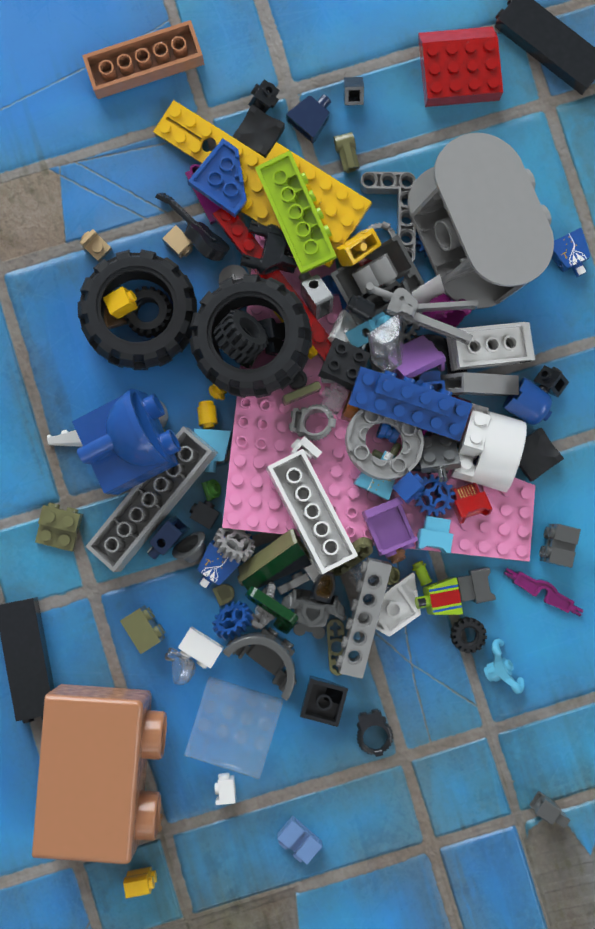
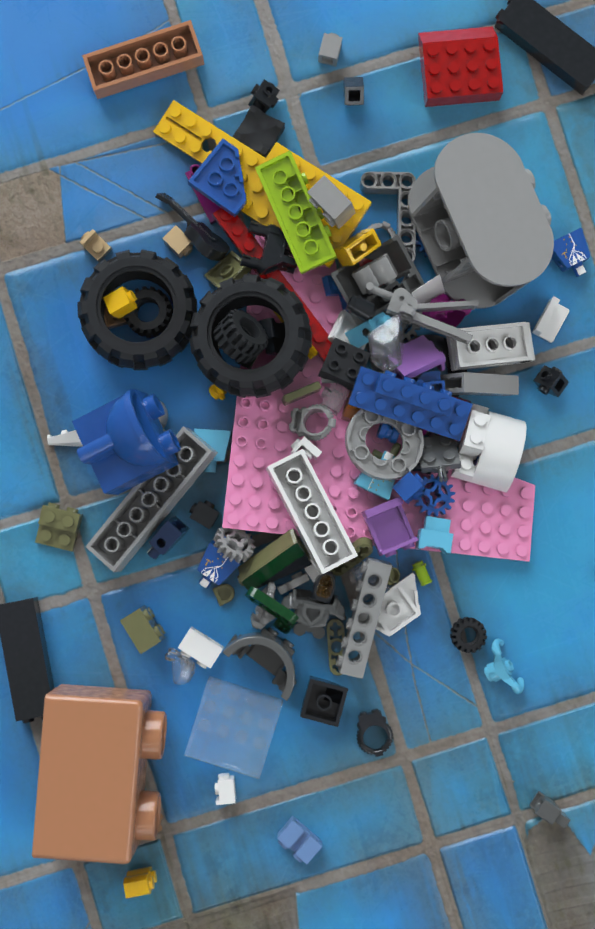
dark grey hat [172,531,206,563] -> none
yellow brick [197,400,218,429] -> none
bright green plate [201,479,221,501] -> none
blue gear [212,601,254,641] -> none
dark blue torso [286,94,331,144] -> none
black tile [289,371,307,390] -> none
dark grey torso [298,272,334,320] -> none
olive piece [333,132,360,173] -> none
medium nougat plate [387,548,406,564] -> none
torso [415,577,463,615] -> none
red piece [452,483,492,524] -> none
dark grey piece [457,567,496,604] -> none
blue cylinder [503,377,552,425] -> none
magenta piece [503,567,583,617] -> none
black brick [519,427,564,482] -> none
dark grey brick [539,524,581,568] -> none
none -> olive tile [204,251,251,289]
none -> light grey brick [307,175,356,229]
none -> light grey brick [318,33,343,67]
none -> white panel [532,296,570,343]

